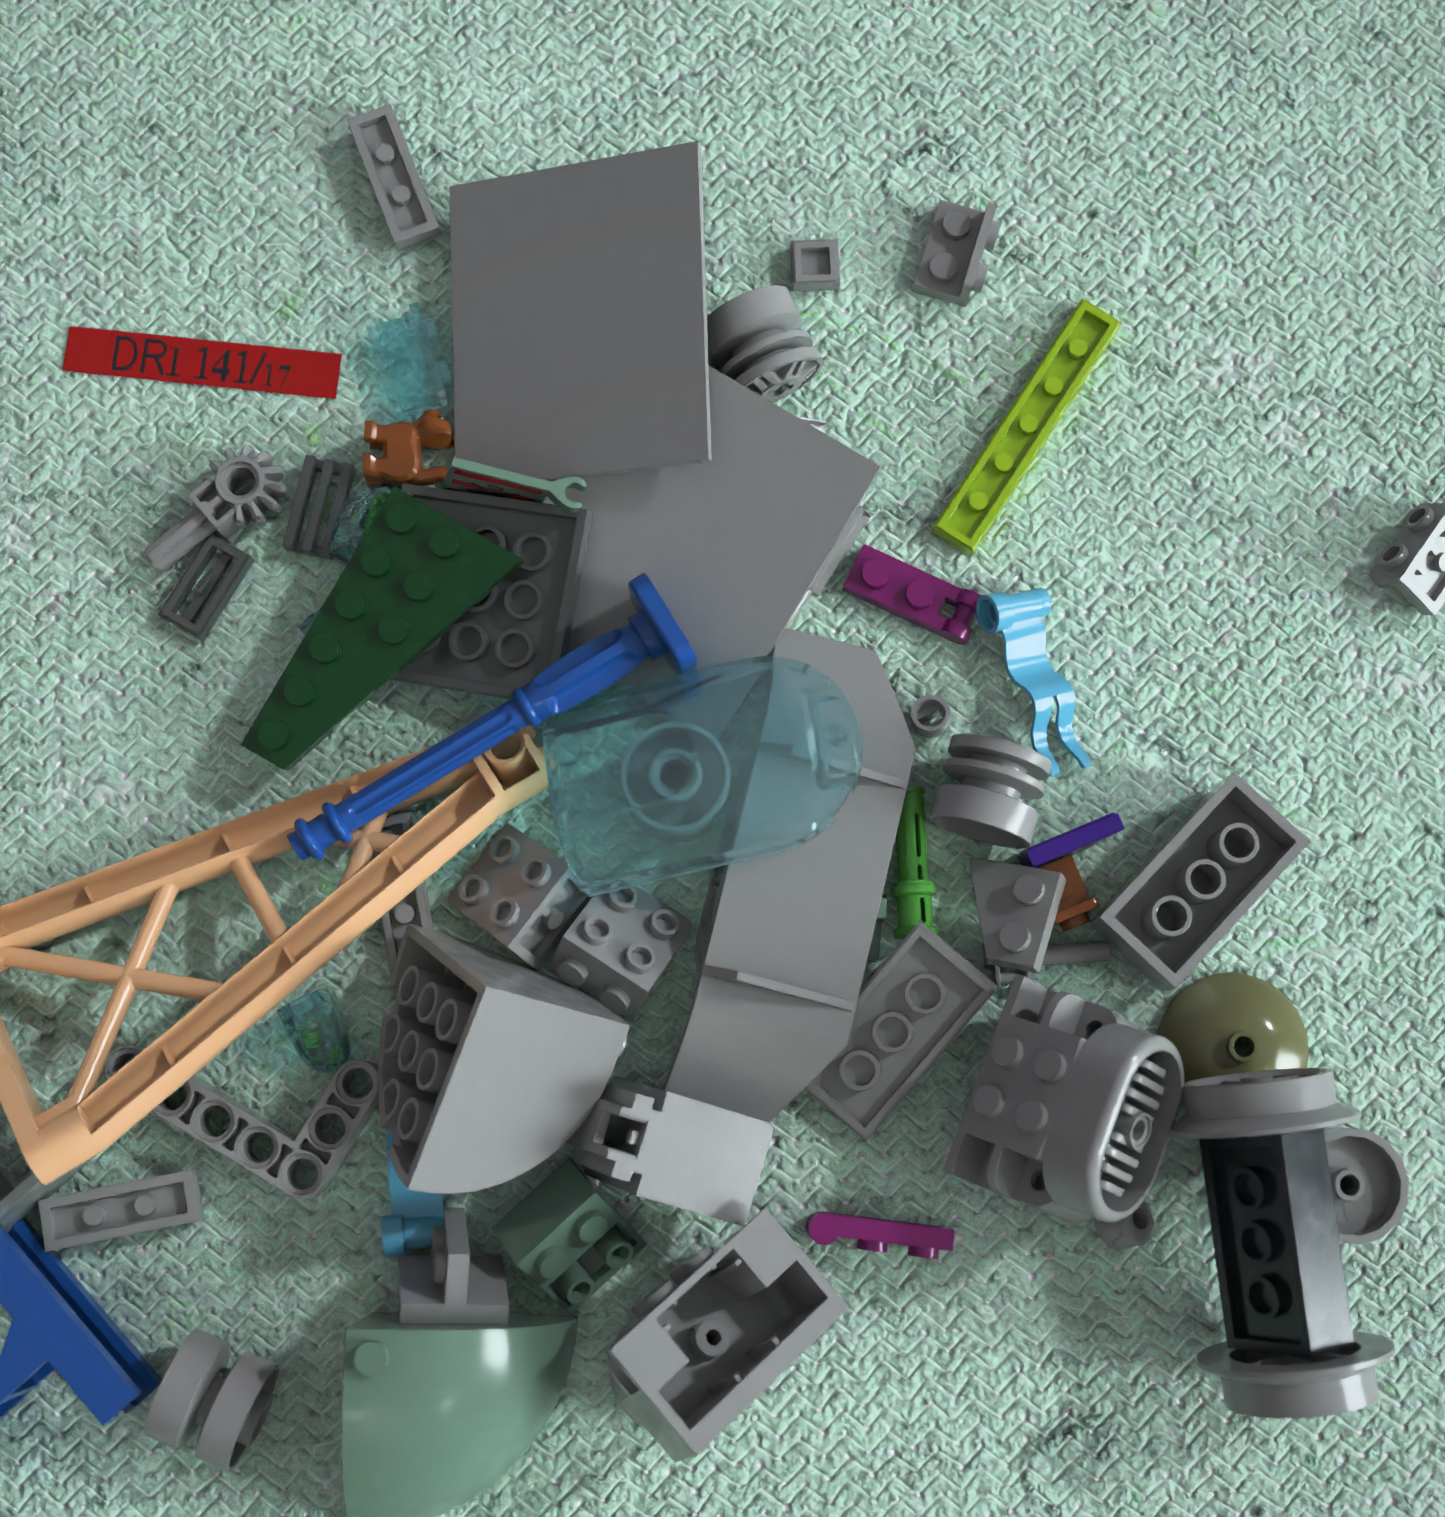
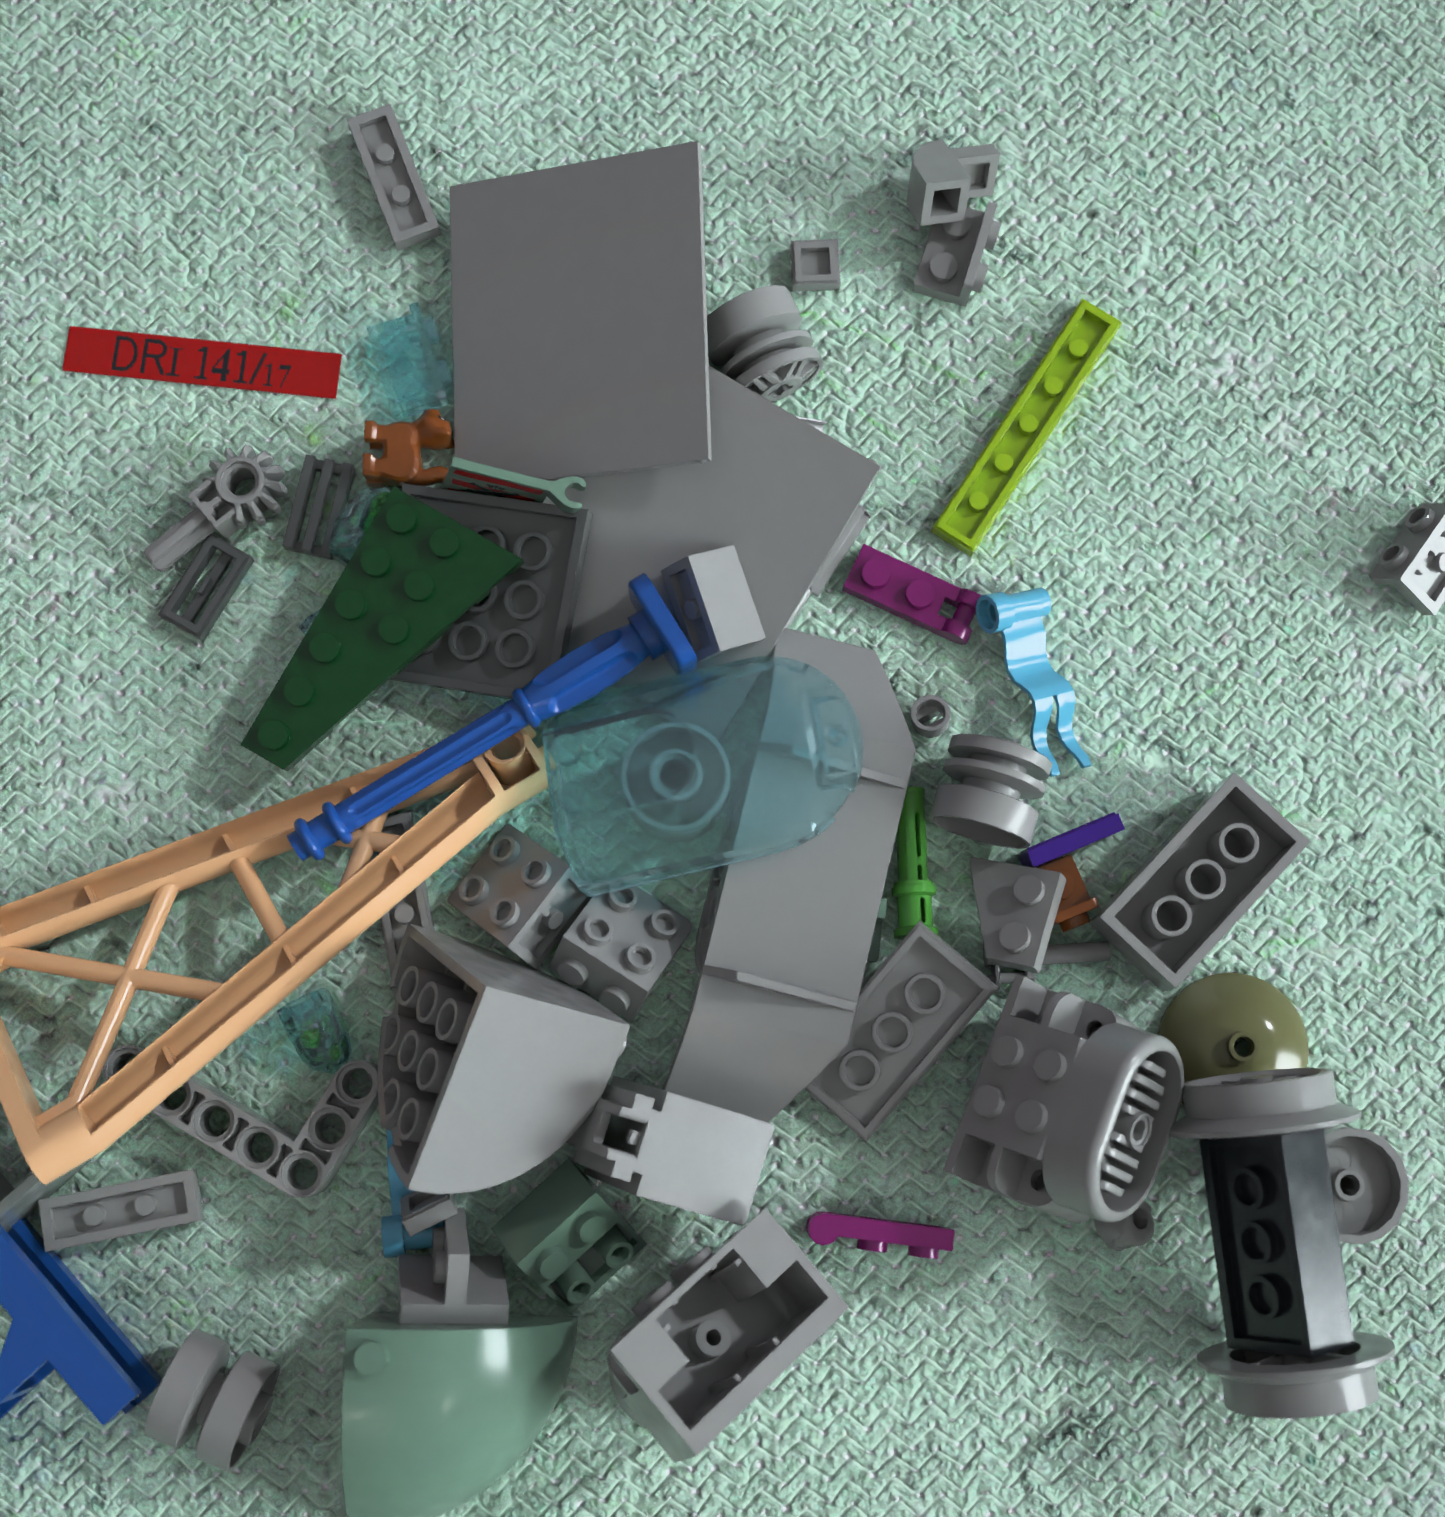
none -> light grey tile [400,1191,458,1237]
none -> light grey panel [661,545,766,662]
none -> light grey brick [907,139,1000,226]

